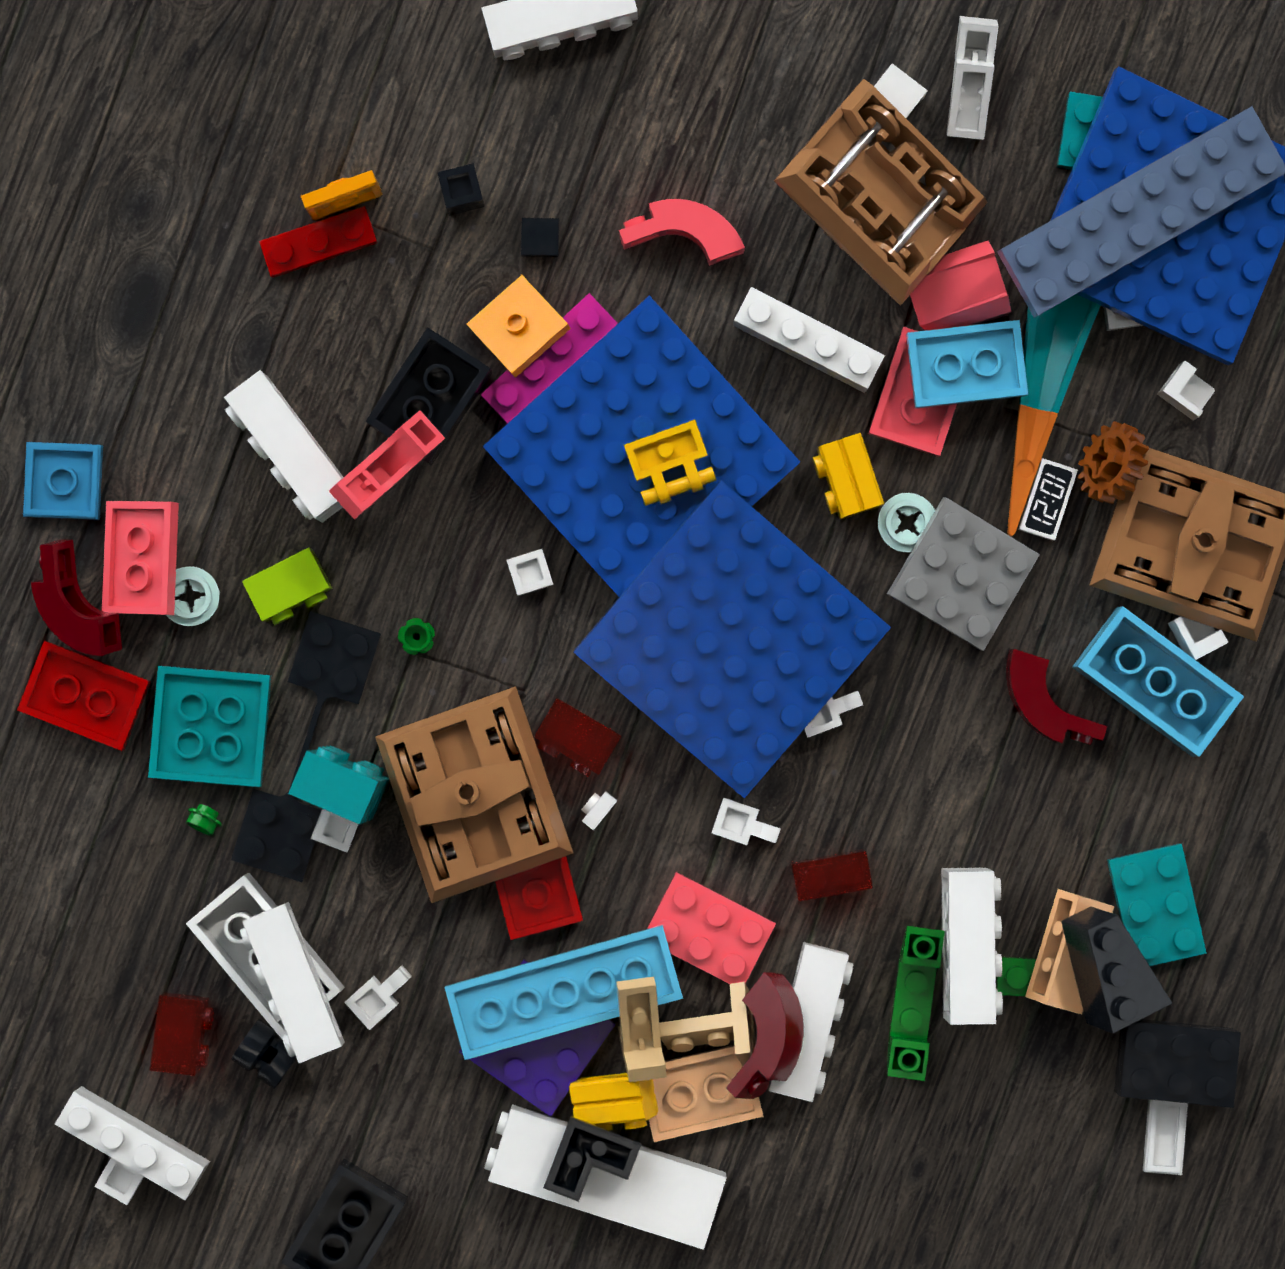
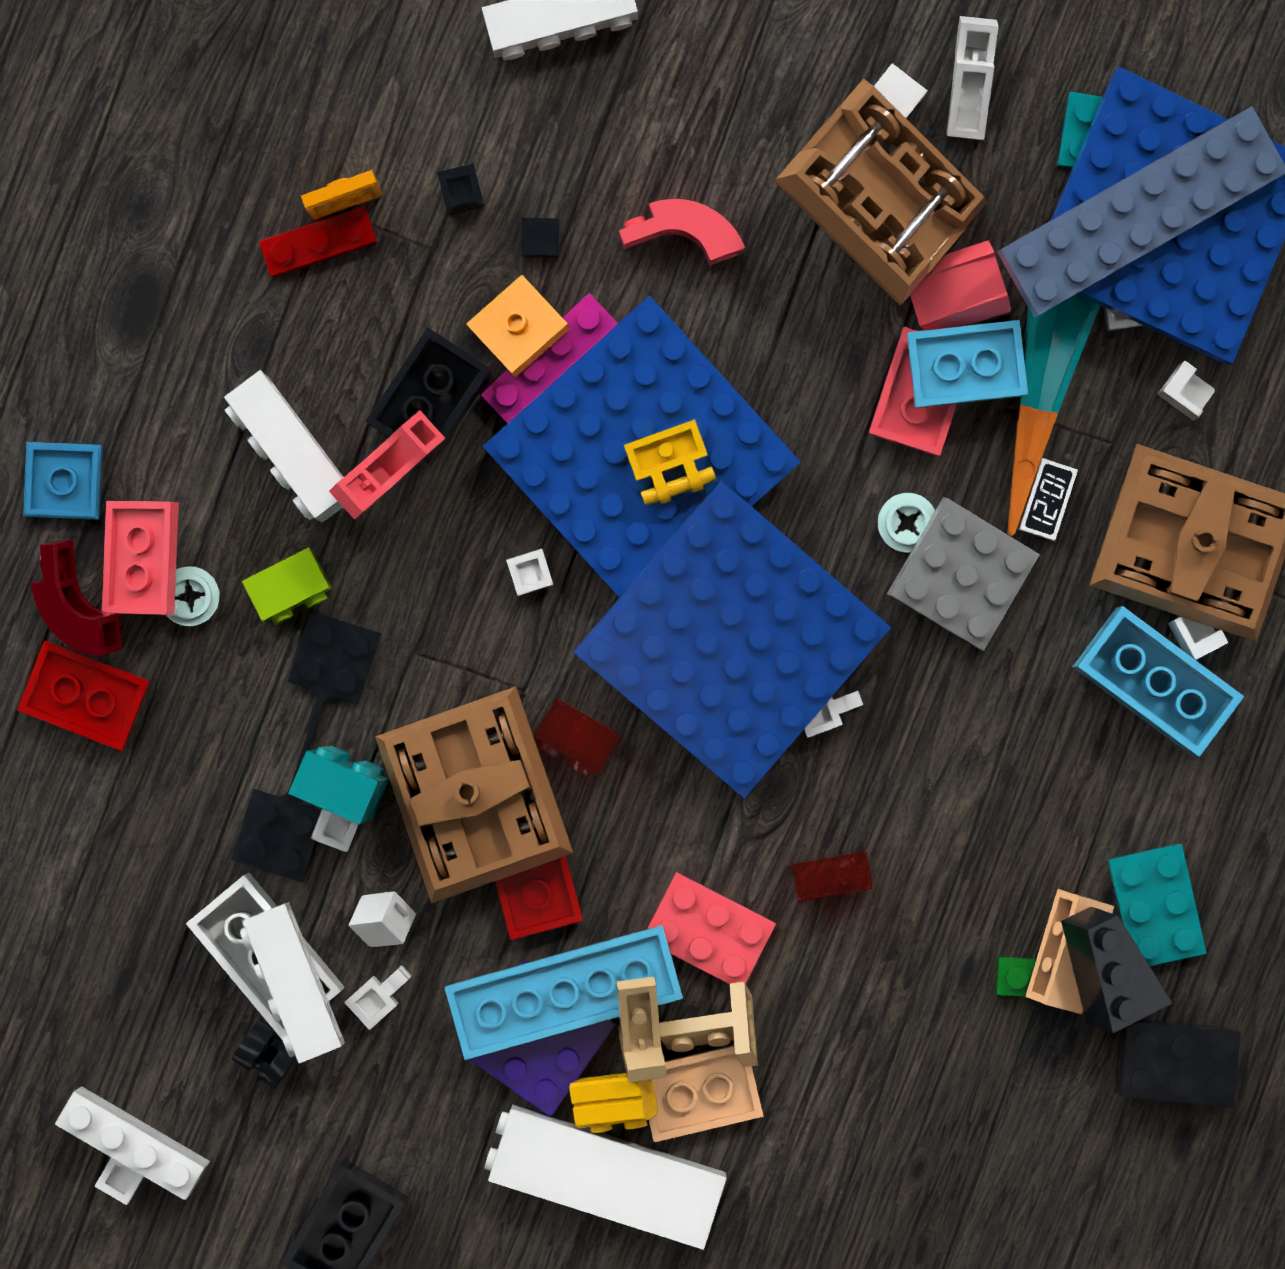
teal plate [148,666,272,787] -> none
clear red brick [150,992,214,1076] -> none
green plate [185,804,222,836] -> none
green plate [398,618,435,655] -> none
black brick [543,1116,642,1202] -> none
white plate [581,791,617,830] -> none
white plate [712,798,781,845] -> none
dark red arch [726,972,804,1099] -> none
white brick [733,287,885,393] -> none
white brick [768,942,853,1102] -> none
yellow brick [812,433,884,519] -> none
green slope [887,926,945,1081] -> none
white brick [941,868,1003,1025] -> none
dark red arch [1006,649,1108,745] -> none
dark orange gear [1078,421,1149,504] -> none
white tile [1143,1099,1188,1175] -> none
none -> white panel [348,891,416,947]

